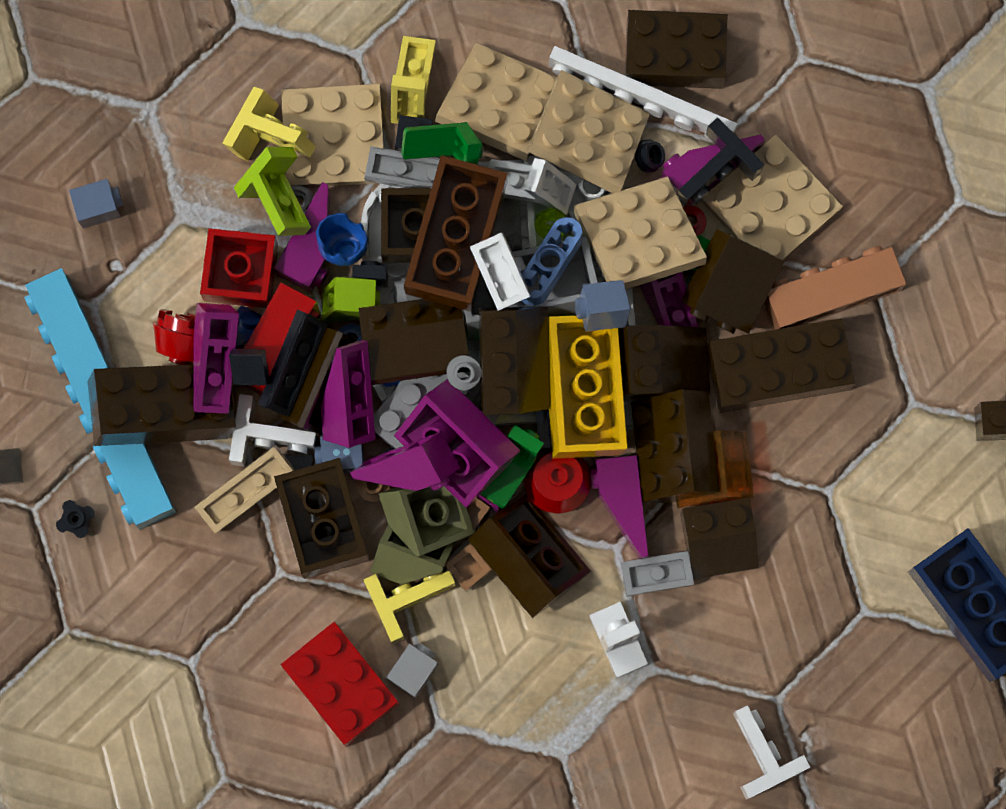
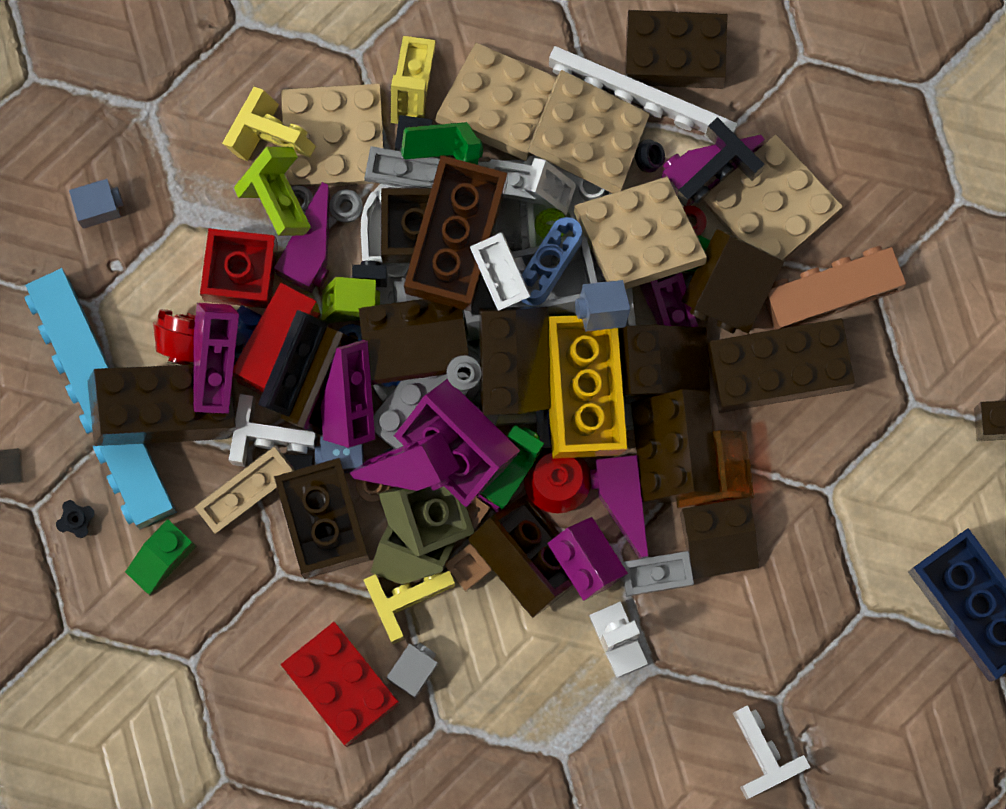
black tile [229,349,270,385] -> none
blue hair [316,213,369,266] -> none
none -> green slope [125,519,197,595]
none -> light grey plate [329,189,363,223]
none -> magenta brick [547,517,628,601]

